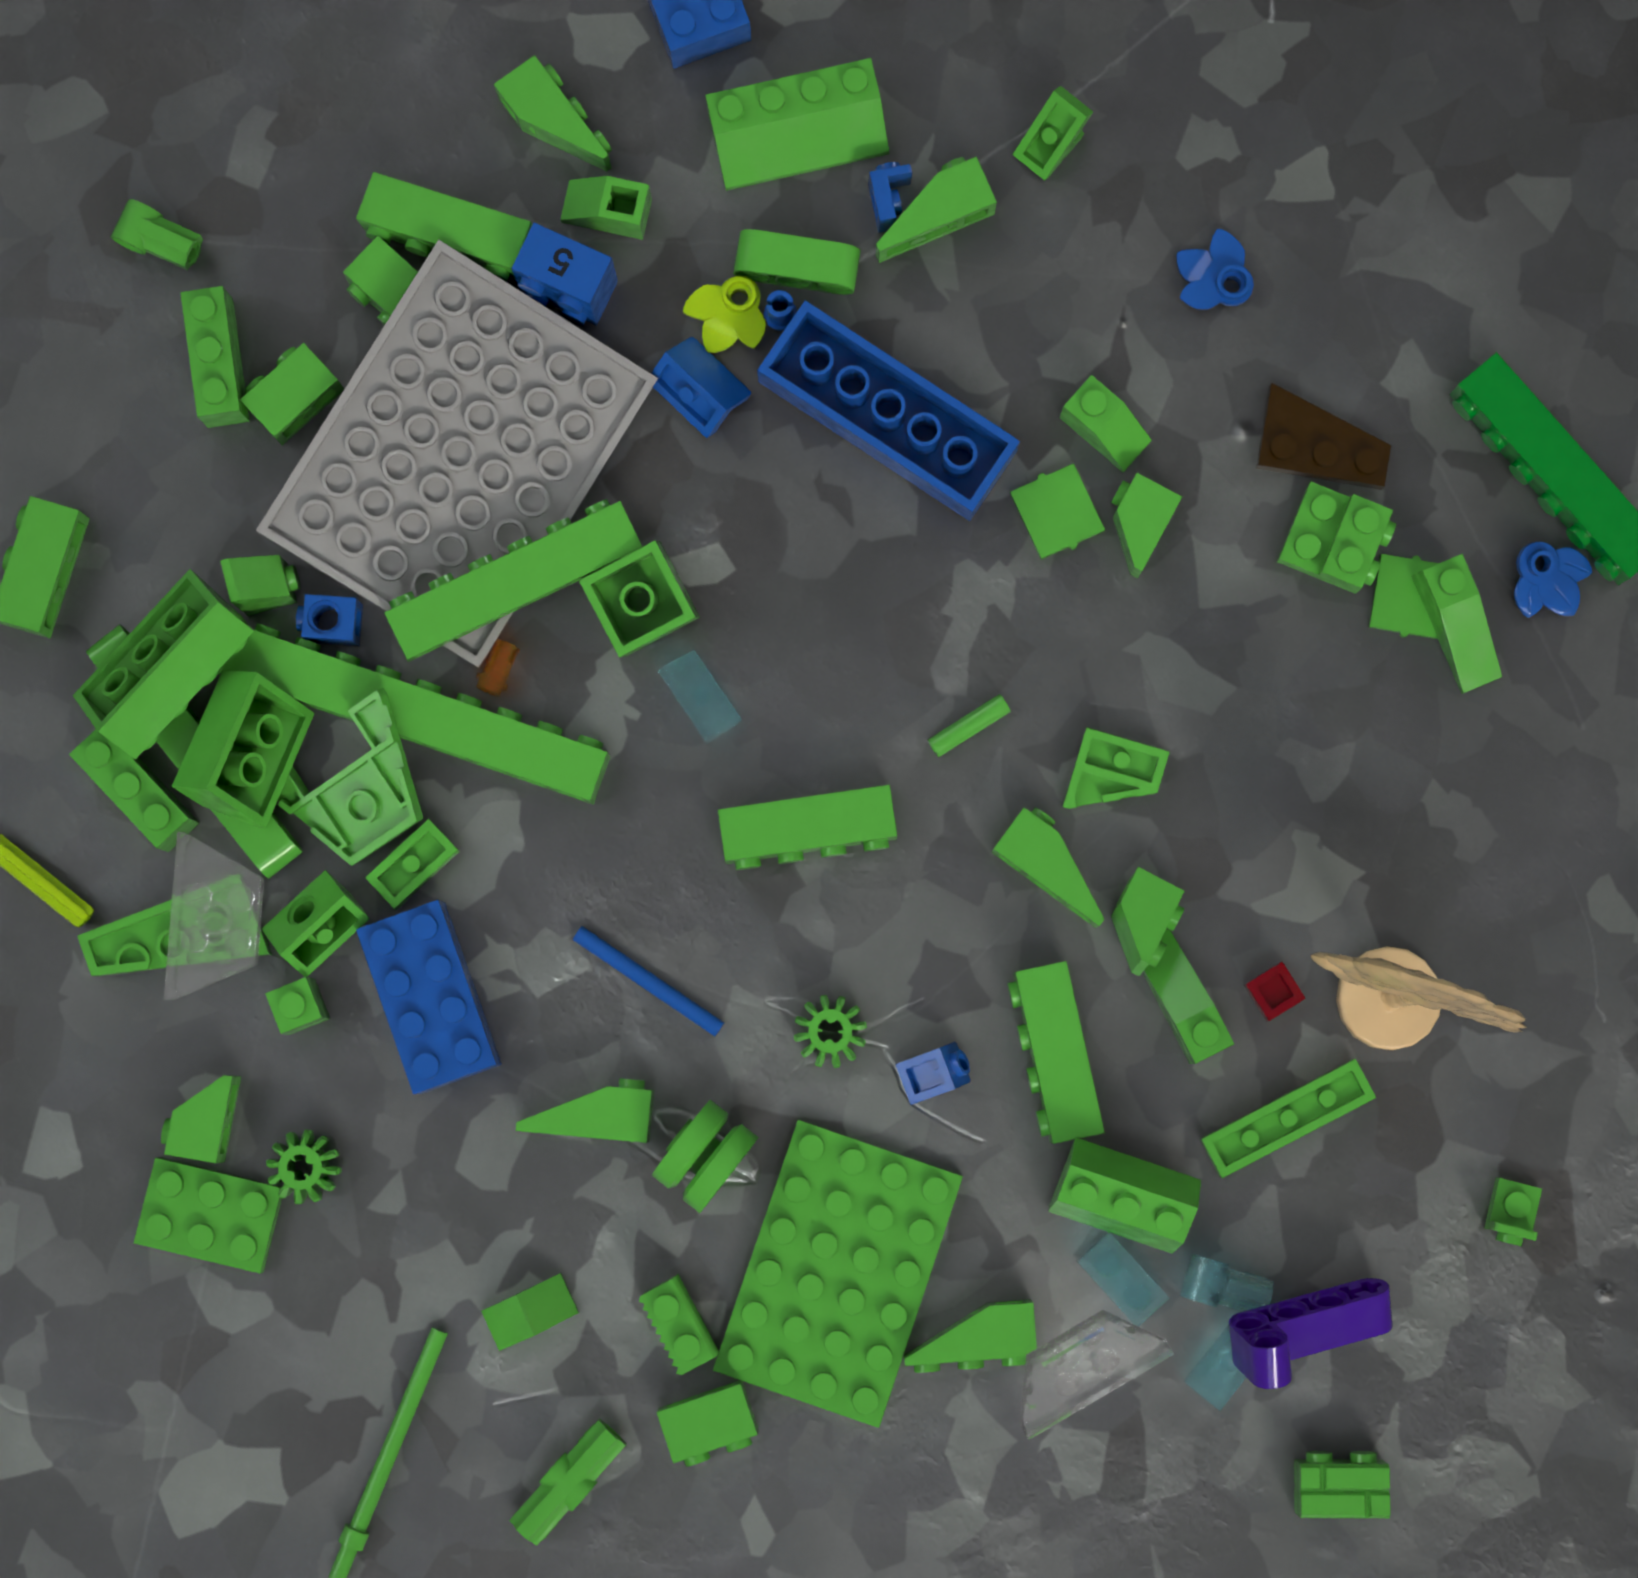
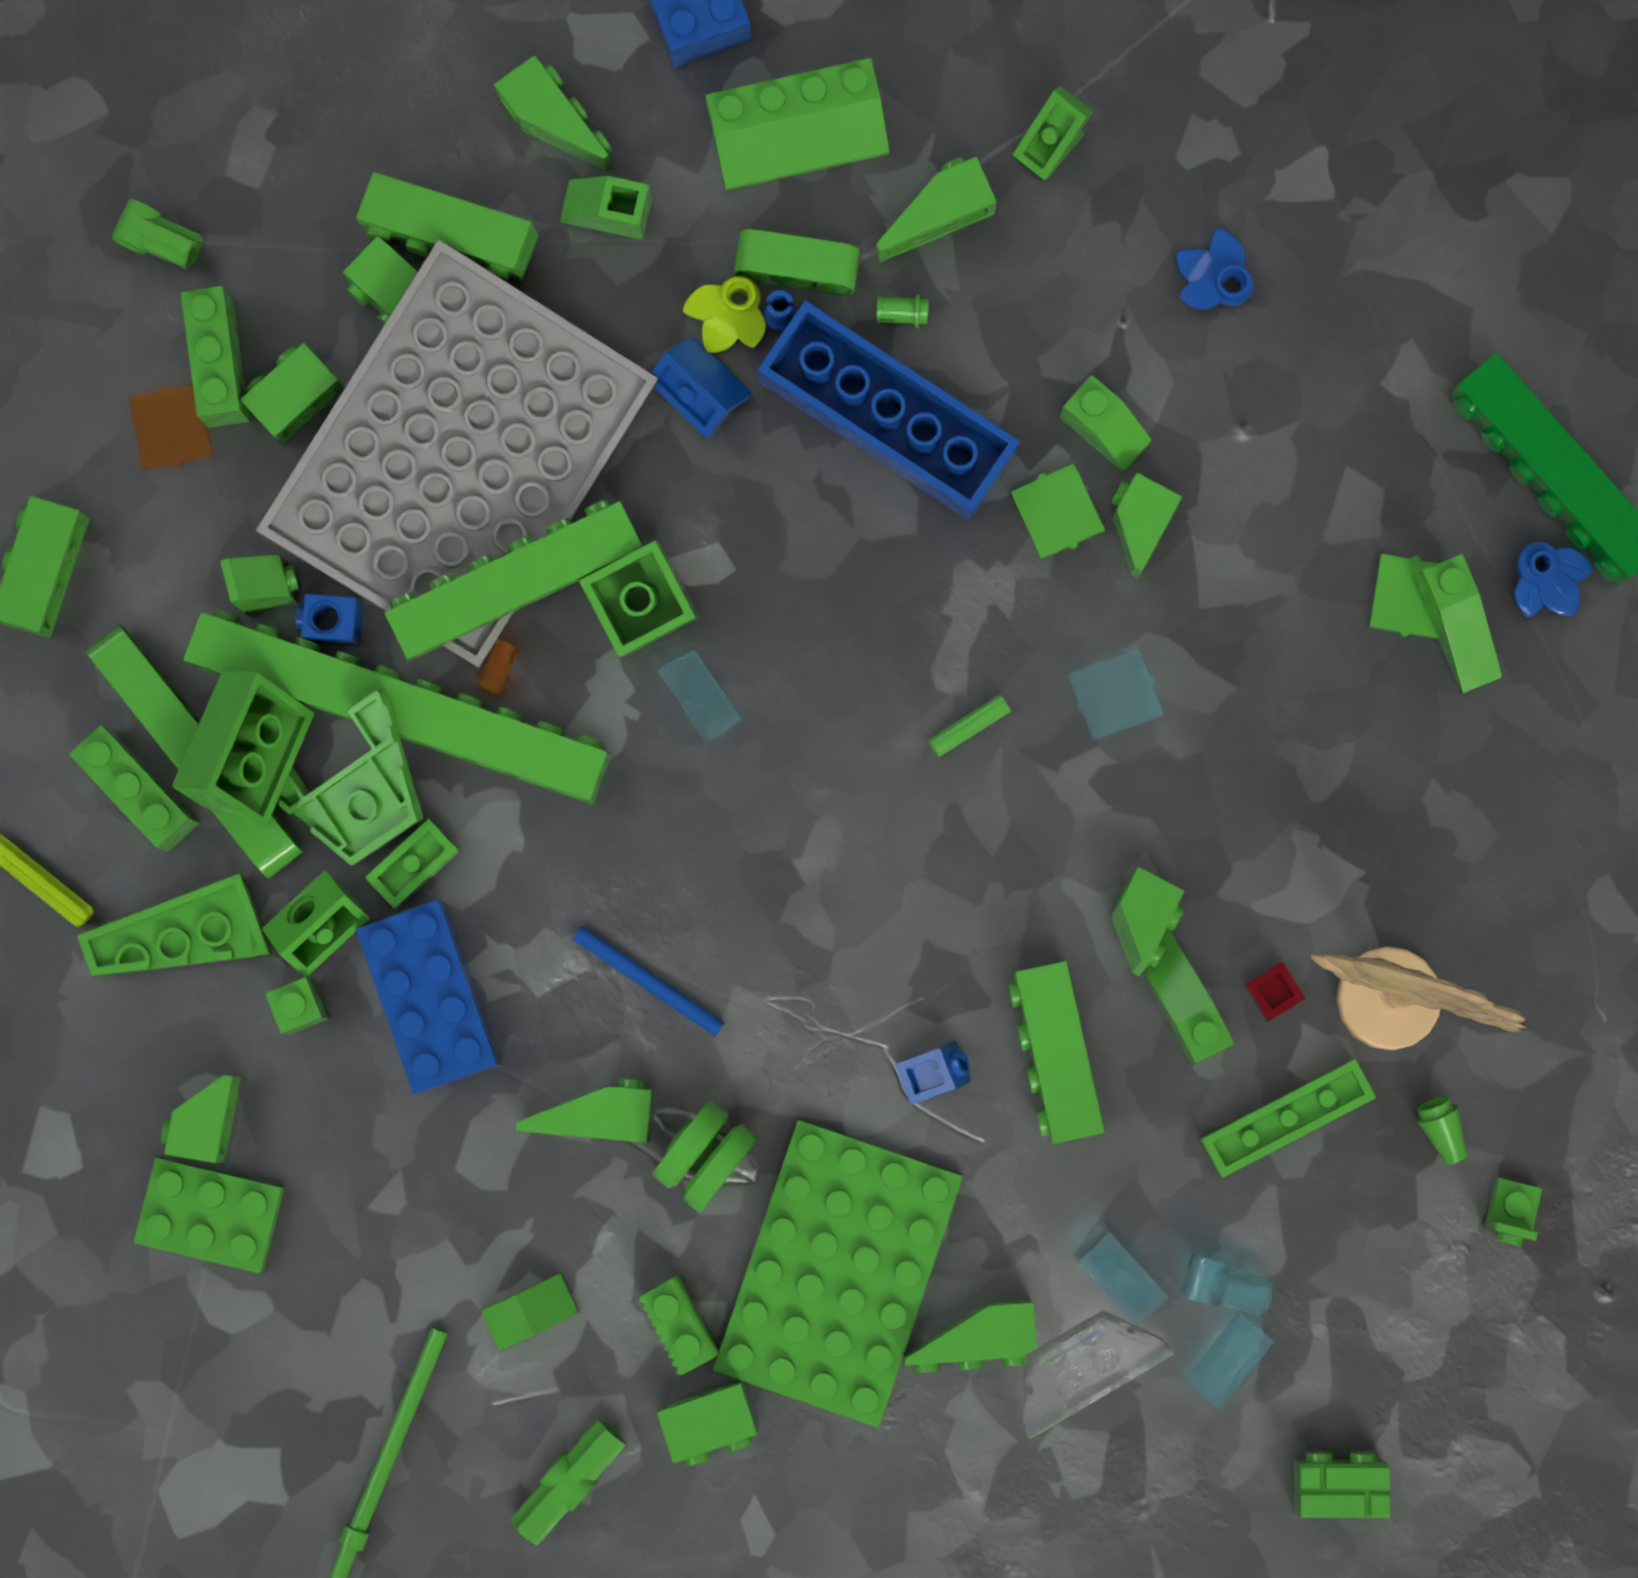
bright green slope [73,569,254,760] -> none
clear wing [164,832,265,1000] -> none
bright green gear [266,1129,342,1204] -> none
blue brick [512,222,618,326] -> none
bright green brick [718,785,897,870] -> none
bright green gear [794,995,867,1068] -> none
blue bracket [868,162,912,233] -> none
bright green slope [991,807,1104,928] -> none
bright green slope [1048,1137,1201,1254] -> none
bright green wing [1062,727,1170,809] -> none
dark purple beam [1228,1278,1393,1389] -> none
dark brown wing [1256,383,1391,490] -> none
bright green plate [1277,481,1396,594] -> none
none -> clear orange piece [129,385,212,470]
none -> bright green pin [877,294,929,328]
none -> clear light blue piece [1069,649,1164,741]
none -> bright green cone [1417,1096,1469,1165]

